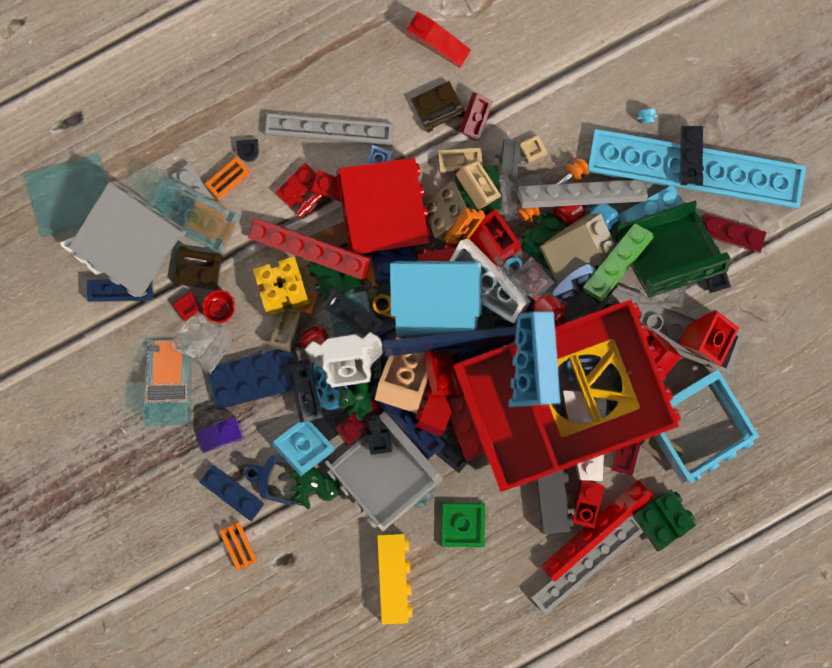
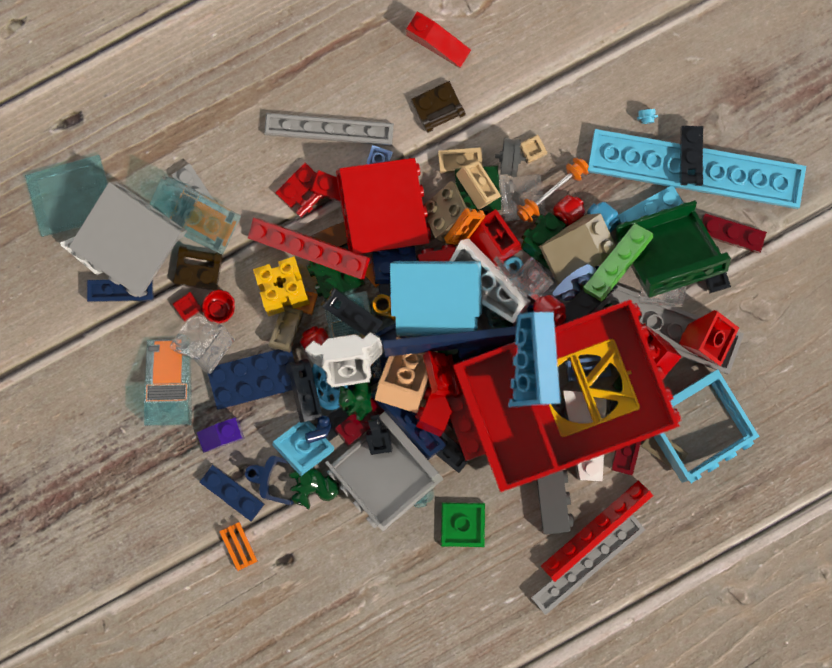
orange tile [204,156,251,200] -> none
black tile [237,139,259,162] -> none
yellow brick [378,533,413,625] -> none
plate [459,93,493,141] -> none
light grey plate [517,180,648,208] -> none
red slope [572,480,604,529] -> none
dark green plate [632,489,696,552] -> none
none -> dark blue arm [305,416,331,444]

